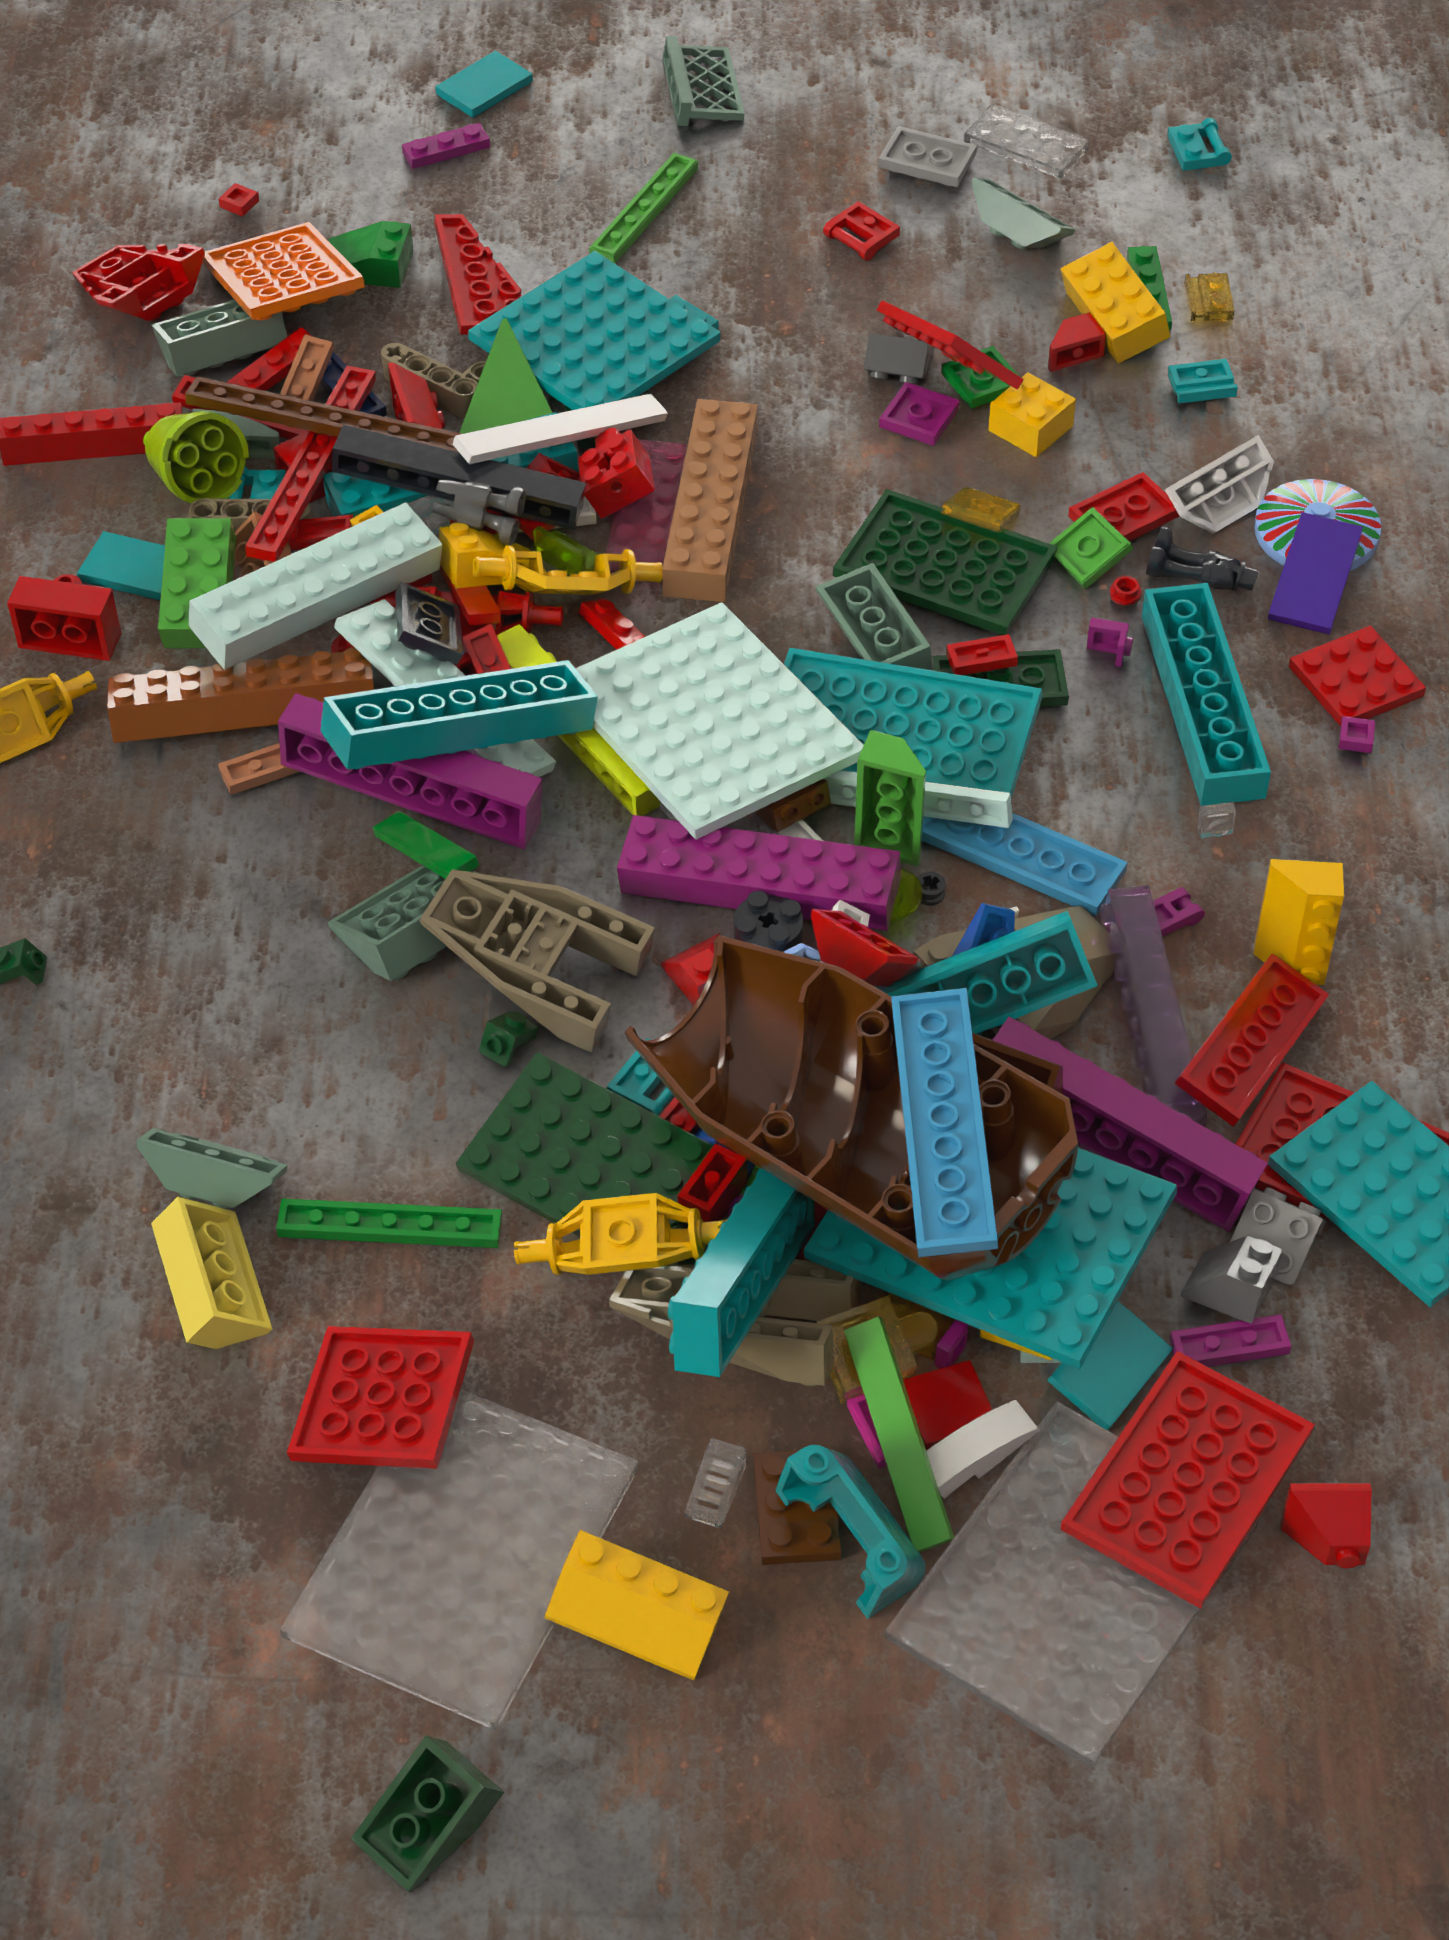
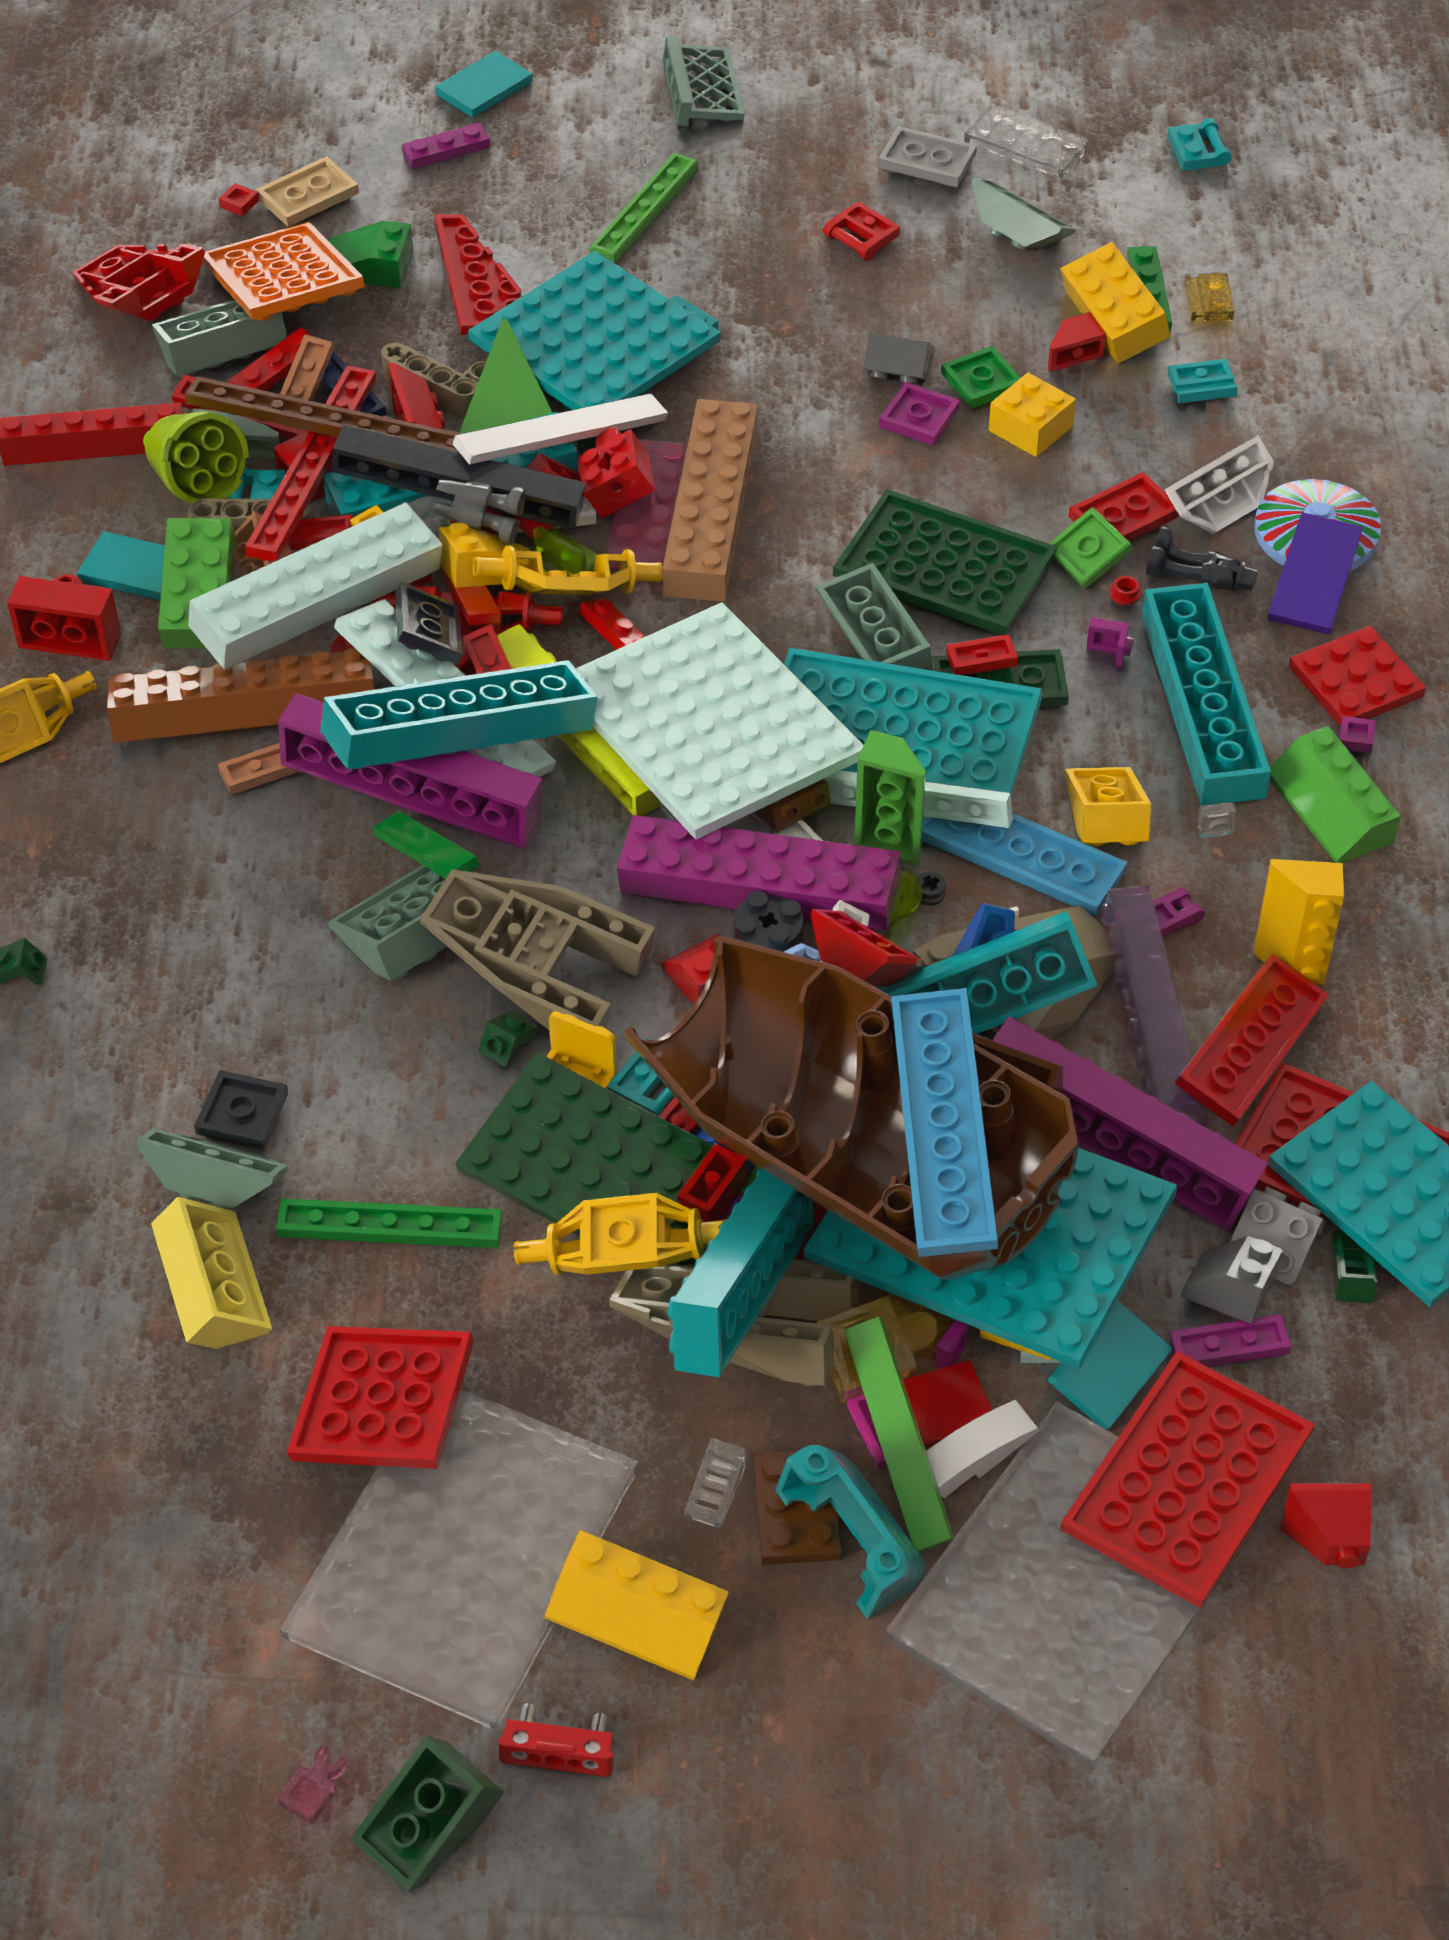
red wing [876,300,1024,390] -> none
clear yellow tile [941,486,1021,533] -> none
none -> black plate [194,1070,288,1149]
none -> tan plate [256,156,359,227]
none -> clear pink plate [277,1744,347,1825]
none -> red piece [498,1703,613,1777]
none -> yellow bracket [547,1011,618,1089]
none -> yellow slope [1065,767,1151,846]
none -> bright green slope [1270,726,1401,863]
none -> dark green slope [1332,1231,1377,1303]

